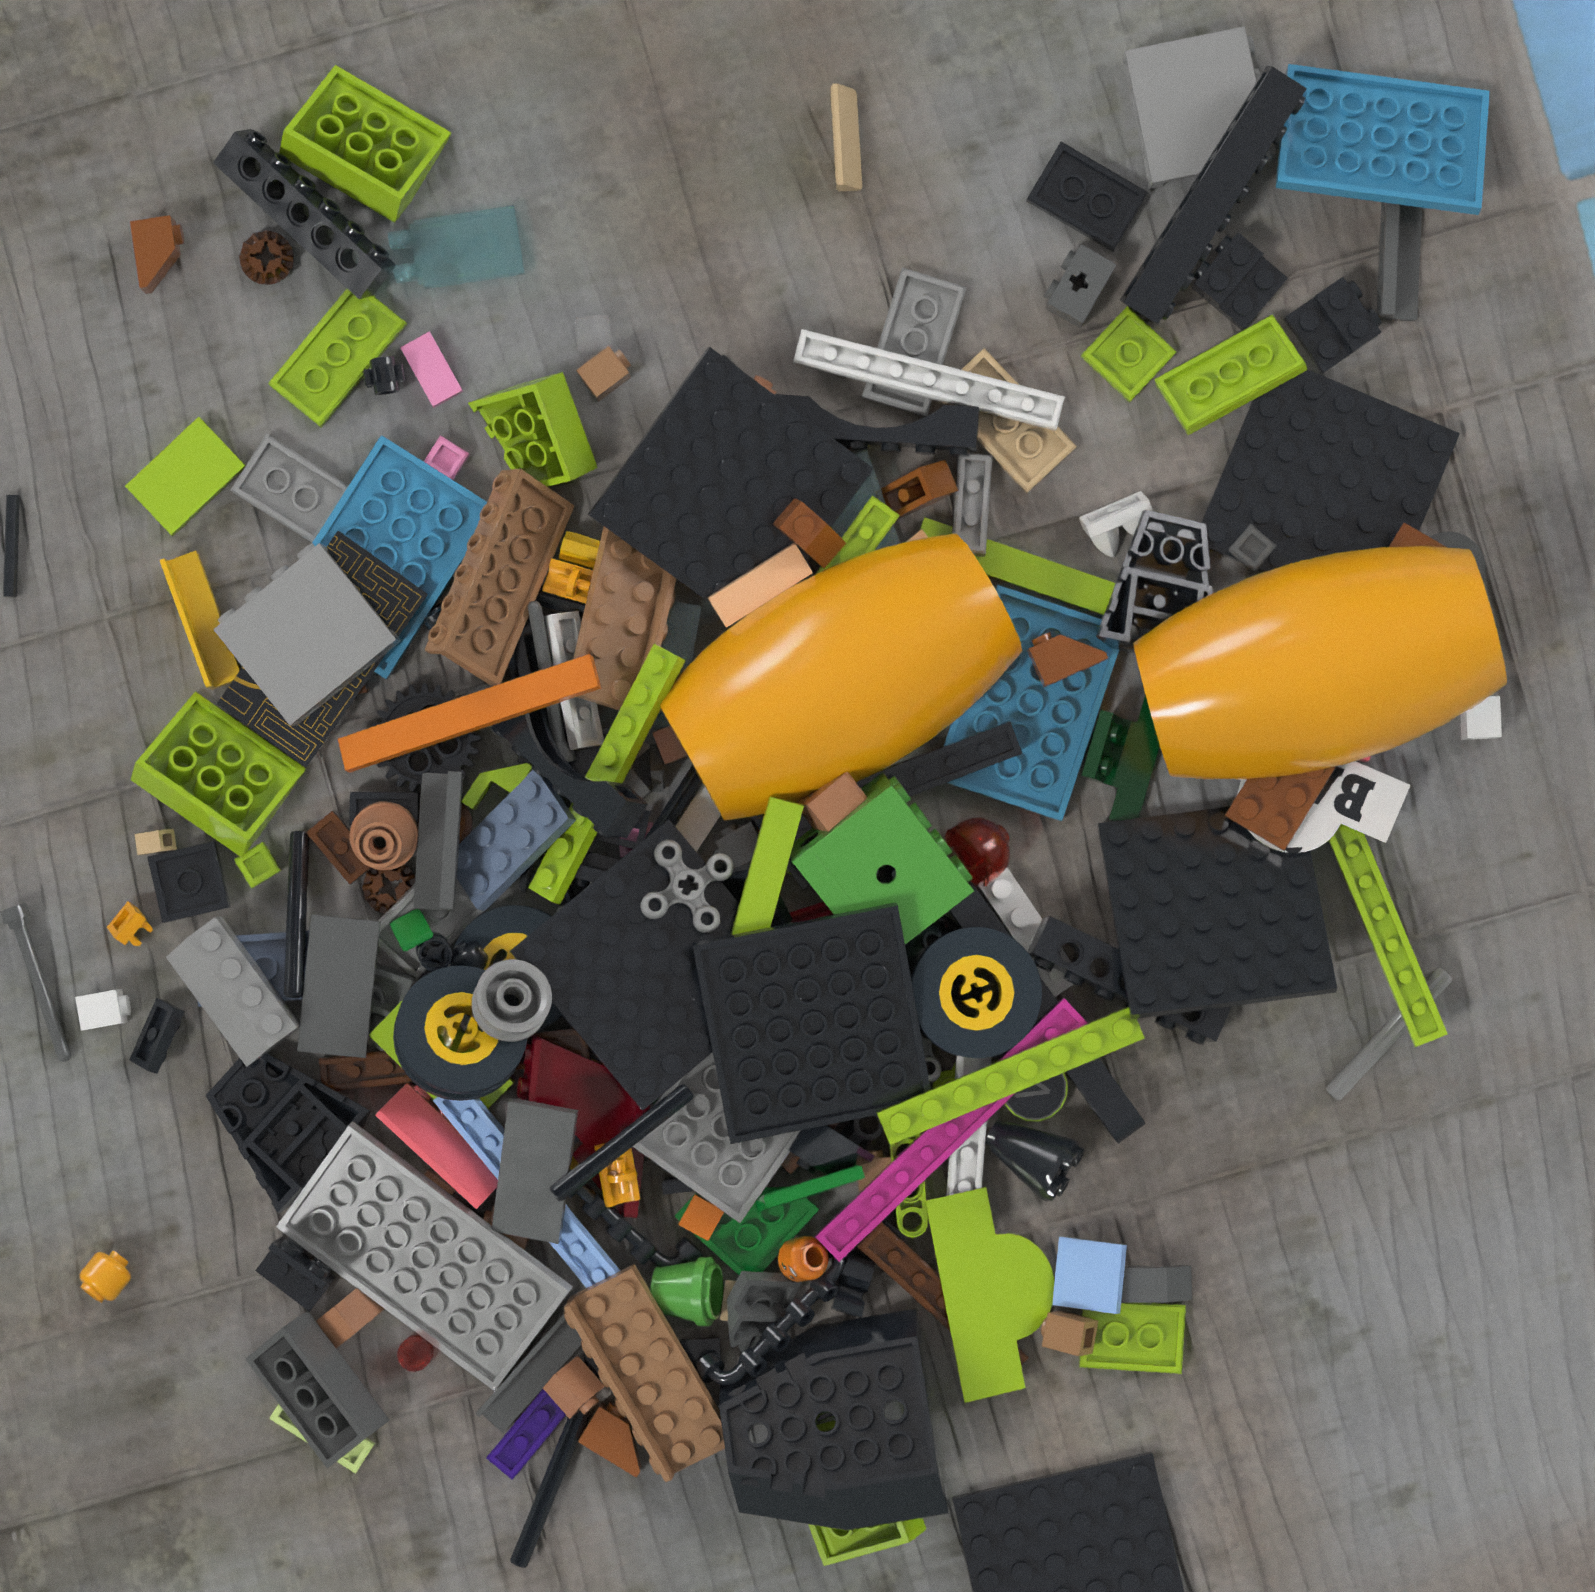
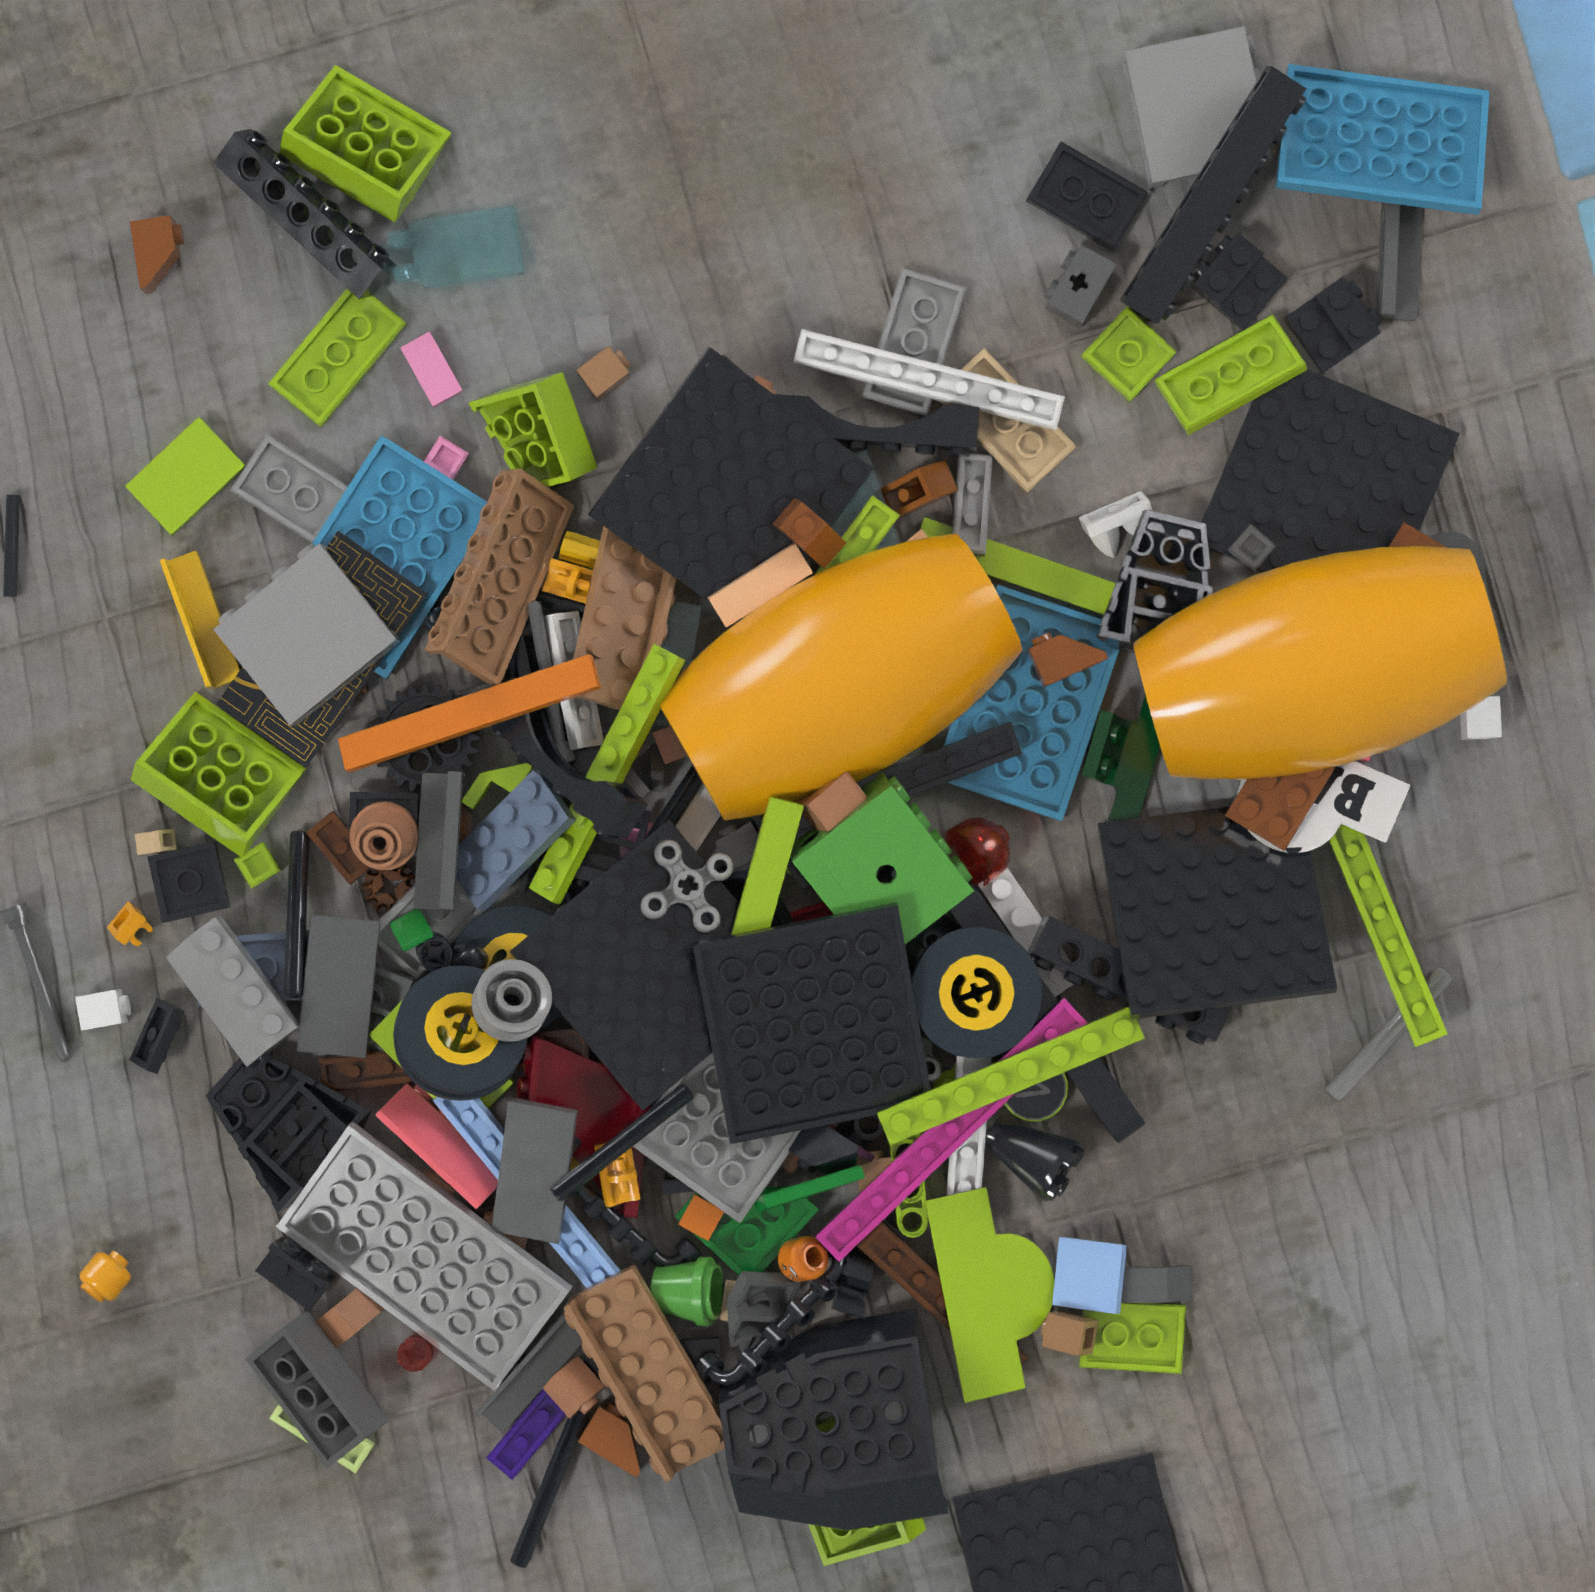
reddish brown gear [239,230,294,285] -> none
black gear [363,356,406,395] -> none
tan slope [830,84,862,192] -> none

